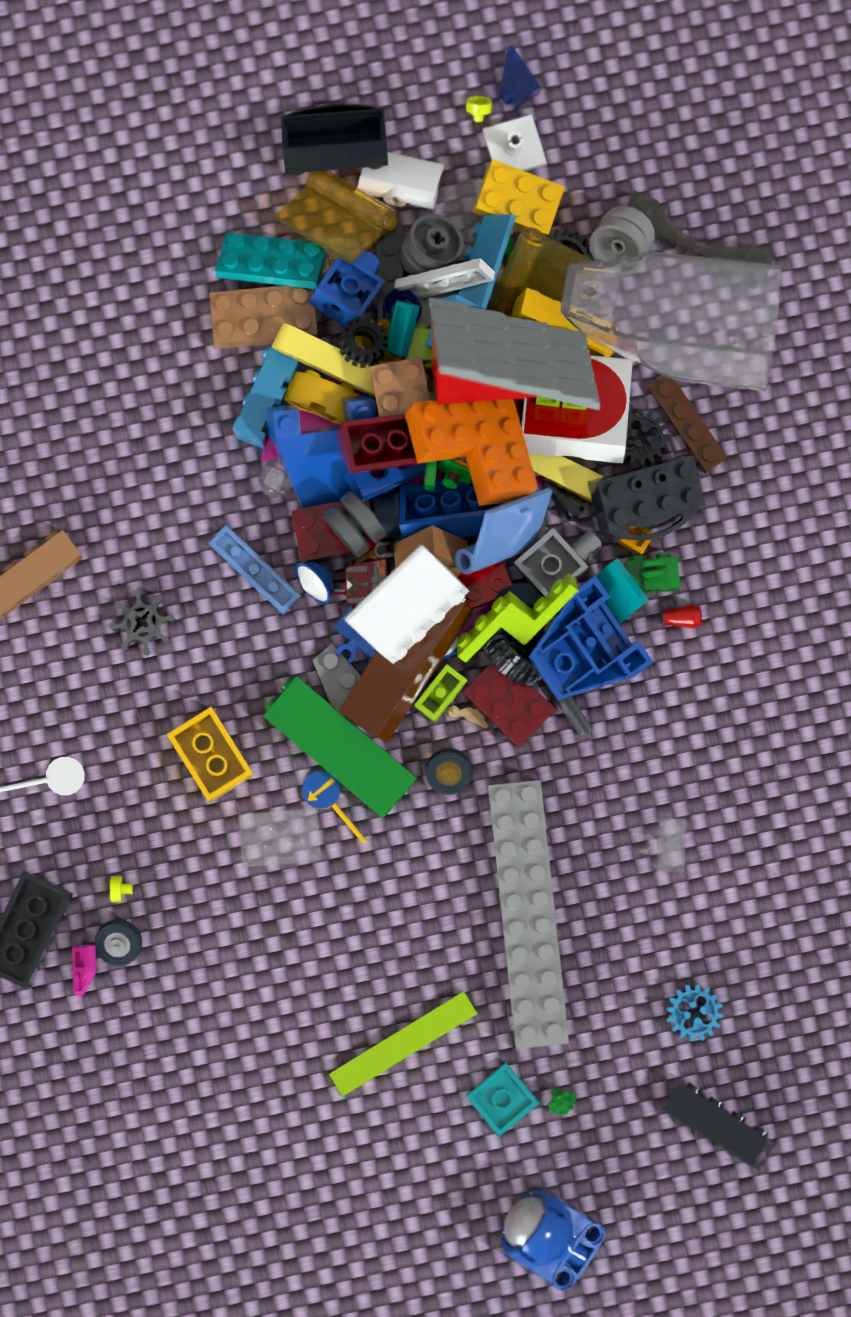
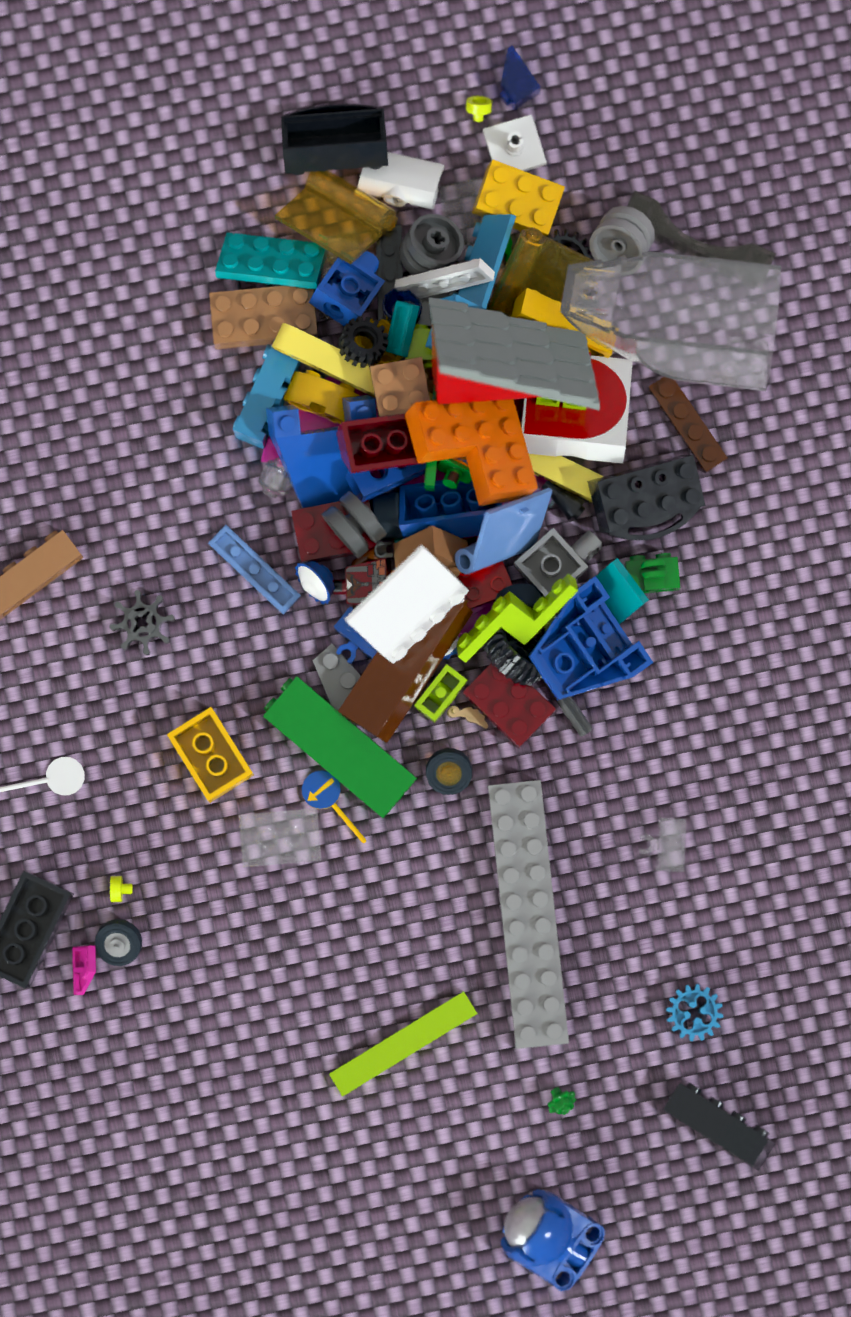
teal tile [466,1062,539,1137] -> none
light orange plate [618,527,654,555] -> none
black gear [624,409,670,466] -> none
red cone [664,603,702,629] -> none

